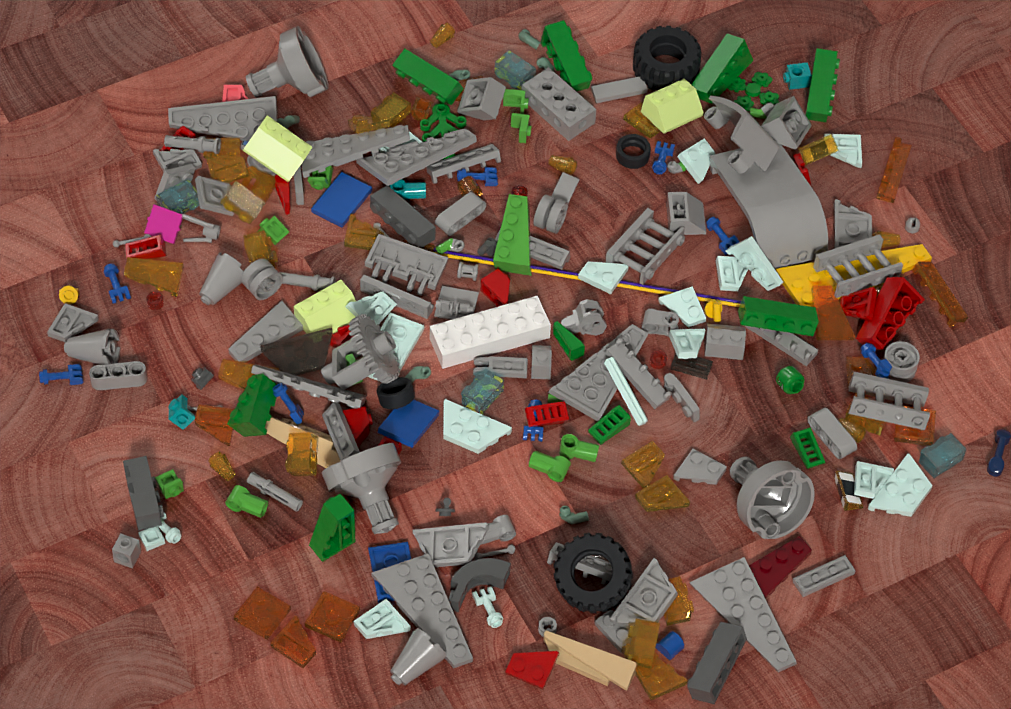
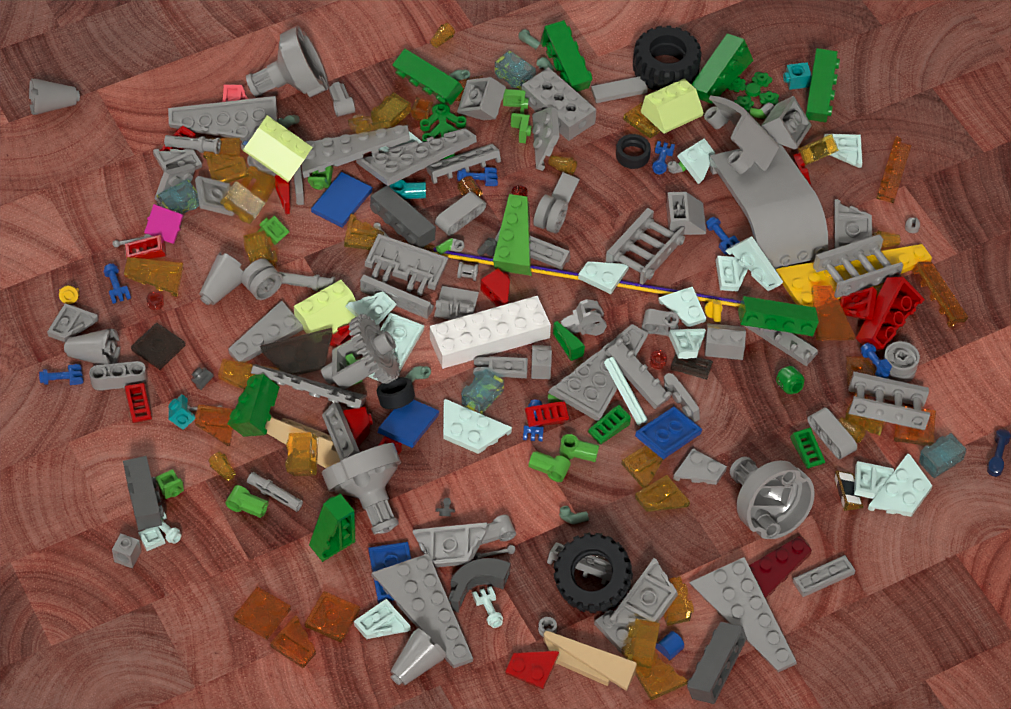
light grey plant [182,214,221,243] -> none
blue hinge [272,383,304,424] -> none
none -> light grey cone [29,79,80,115]
none -> red slope [125,383,152,423]
none -> clear smoke tile [131,322,186,370]
none -> light grey piece [329,82,355,117]
none -> light grey wing [532,107,560,171]
none -> blue tile [635,407,703,460]

